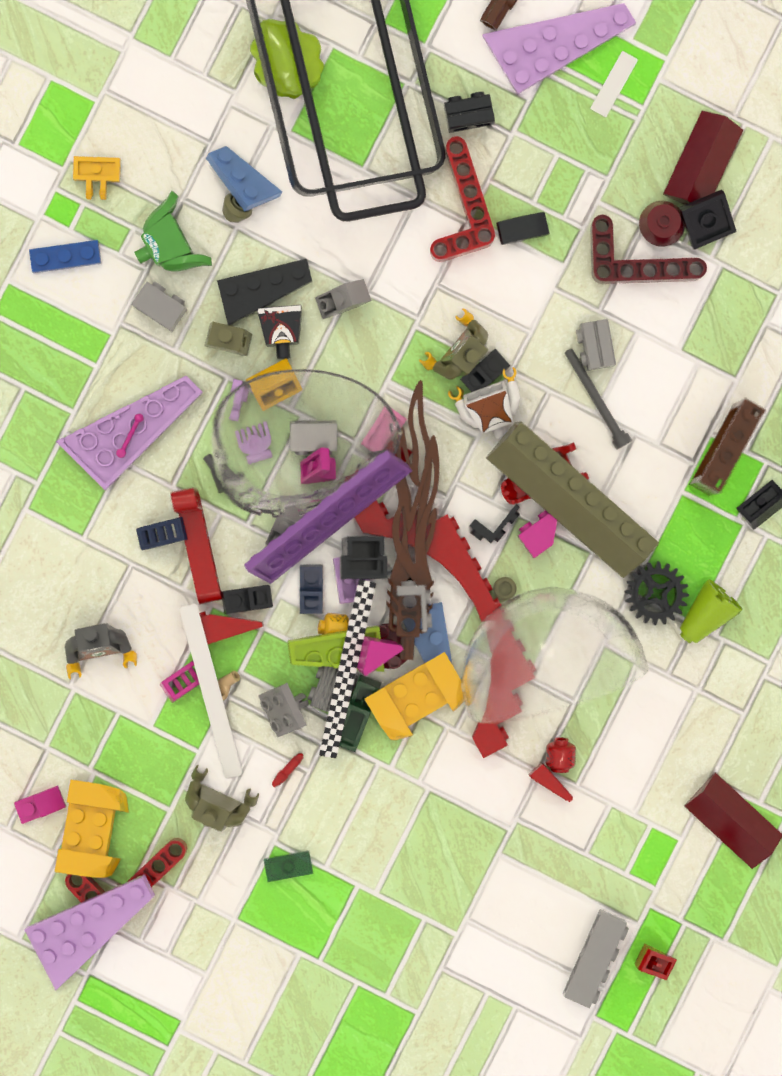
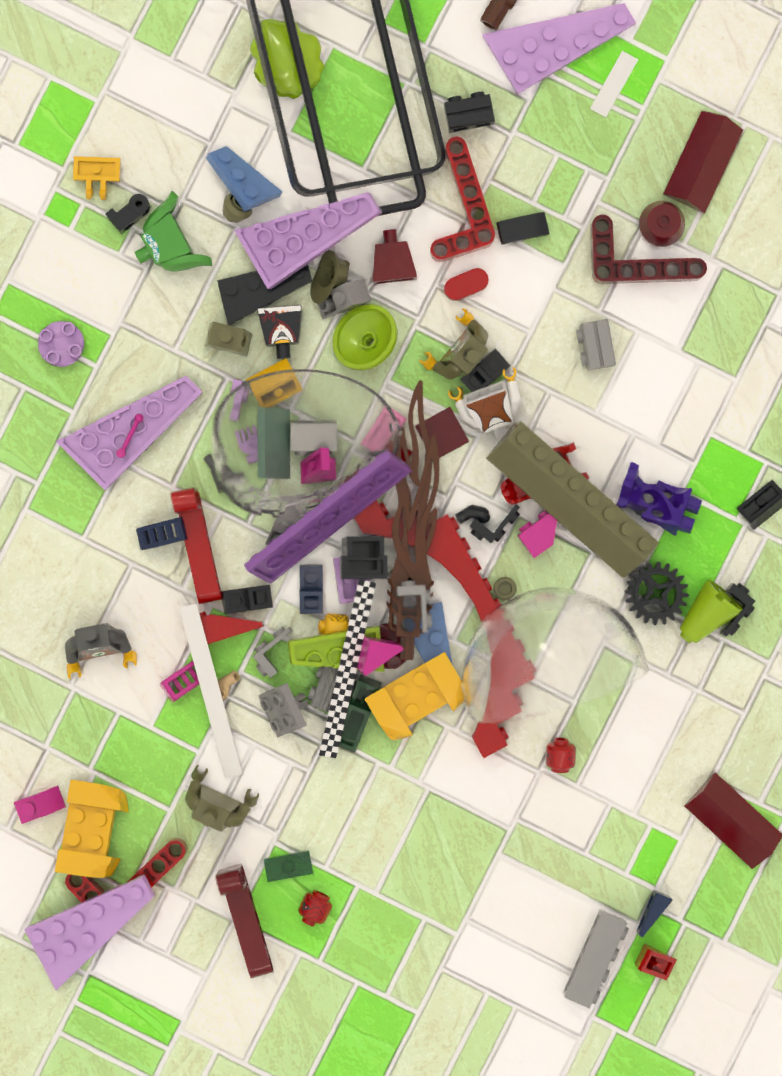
blue plate [29,240,102,273] -> none
light grey brick [132,281,187,332] -> none
red piece [272,753,304,788] -> none
red slope [528,763,573,802] -> none
dark grey piece [565,349,632,450] -> none
black plate [679,189,737,250] -> none
reddish brown window [689,398,766,496] -> none
none -> lavender dish [38,321,84,367]
none -> black leg [105,194,150,235]
none -> dark red beam [215,863,274,979]
none -> lavender wing [234,192,382,289]
none -> light grey bracket [253,627,292,678]
none -> sand green tile [257,407,290,479]
none -> red head [298,890,332,927]
none -> olive piece [310,250,350,304]
none -> lime dish [333,304,398,371]
none -> dark red torso [373,229,417,285]
none -> dark red sticker [415,407,469,458]
none -> red tile [444,268,489,301]
none -> black arm [455,504,491,524]
none -> dark purple hips [616,462,702,536]
none -> dark blue slope [636,890,673,937]
none -> black bracket [720,583,755,637]

